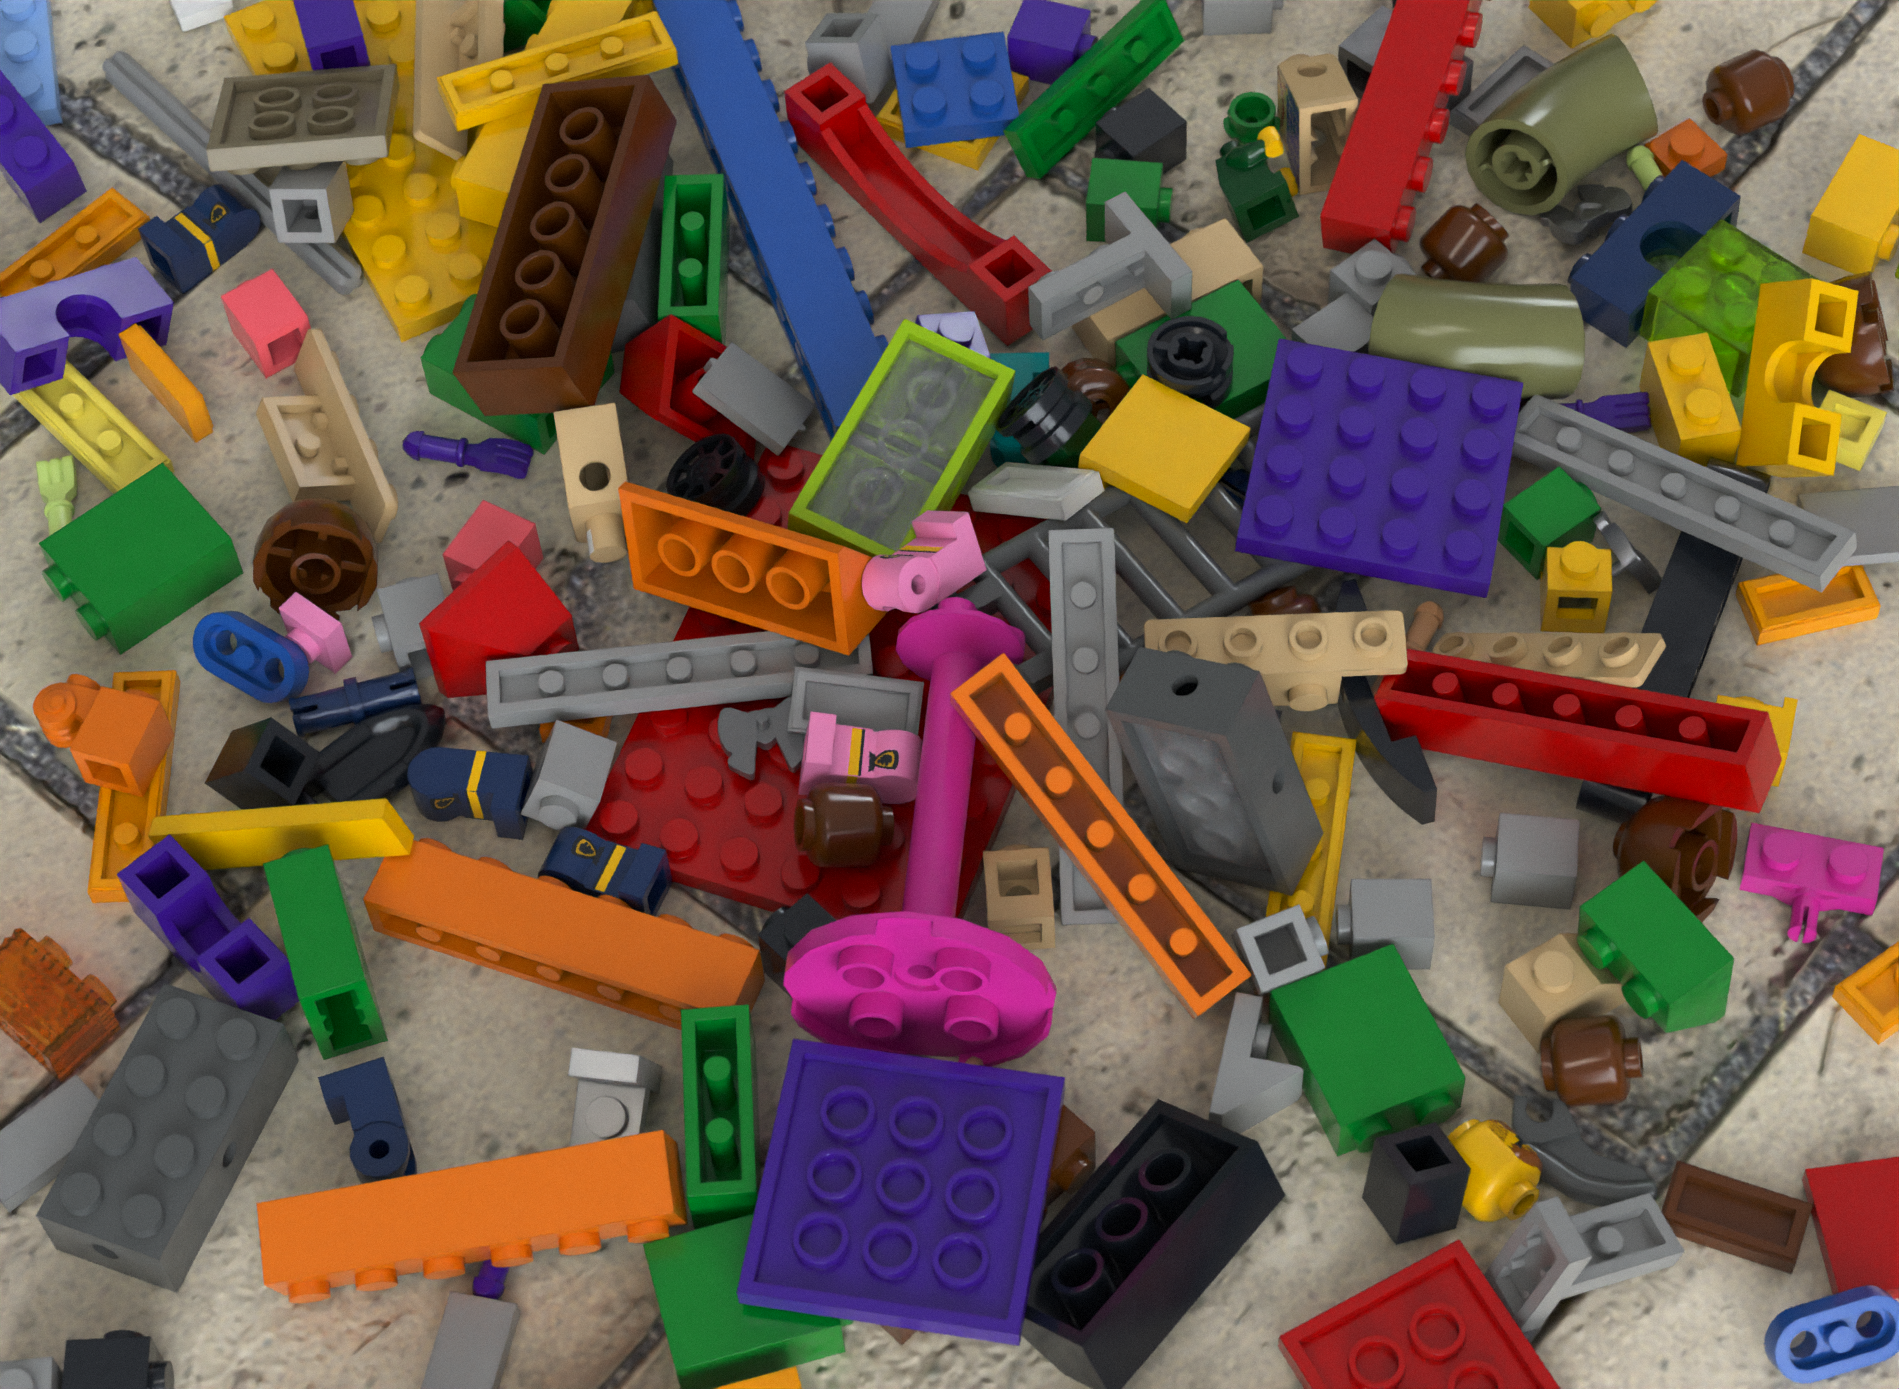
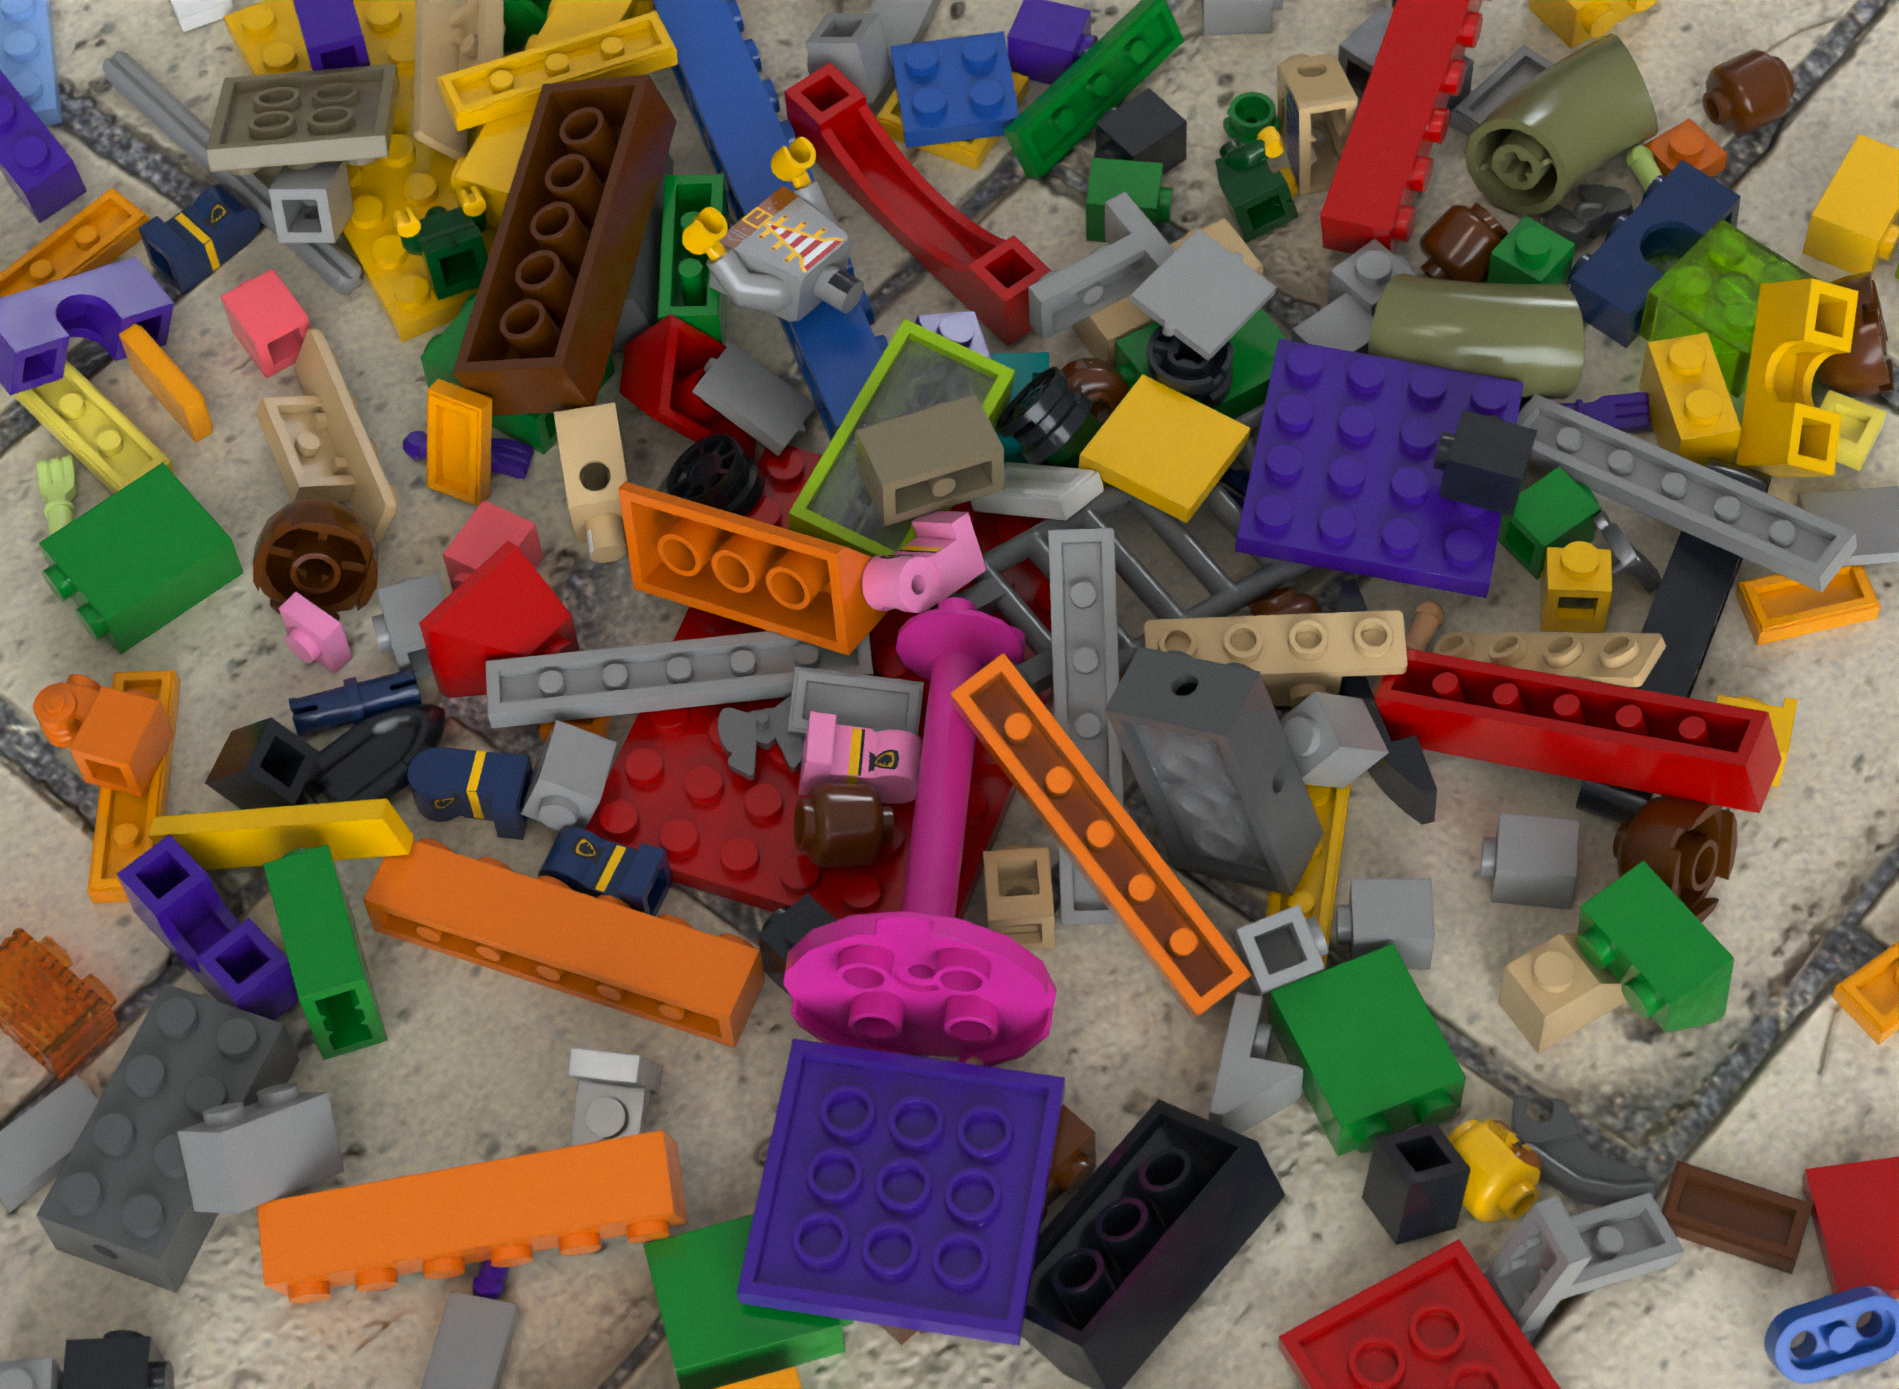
blue plate [193,611,309,703] -> none
dark blue leg [318,1057,417,1184] -> none
green brick [681,1004,762,1230] -> none
reddish brown head [1541,1015,1644,1107] -> none
dark pink plate [1739,822,1884,943] -> none
none -> light grey brick [177,1083,344,1214]
none -> dark green piece [392,186,489,300]
none -> light orange tile [427,379,492,506]
none -> torso [682,137,864,322]
none -> dark tan brick [855,394,1004,527]
none -> light grey piece [1129,229,1277,361]
none -> light grey brick [1279,692,1389,789]
none -> black brick [1433,410,1537,517]
none -> green brick [1487,215,1575,287]

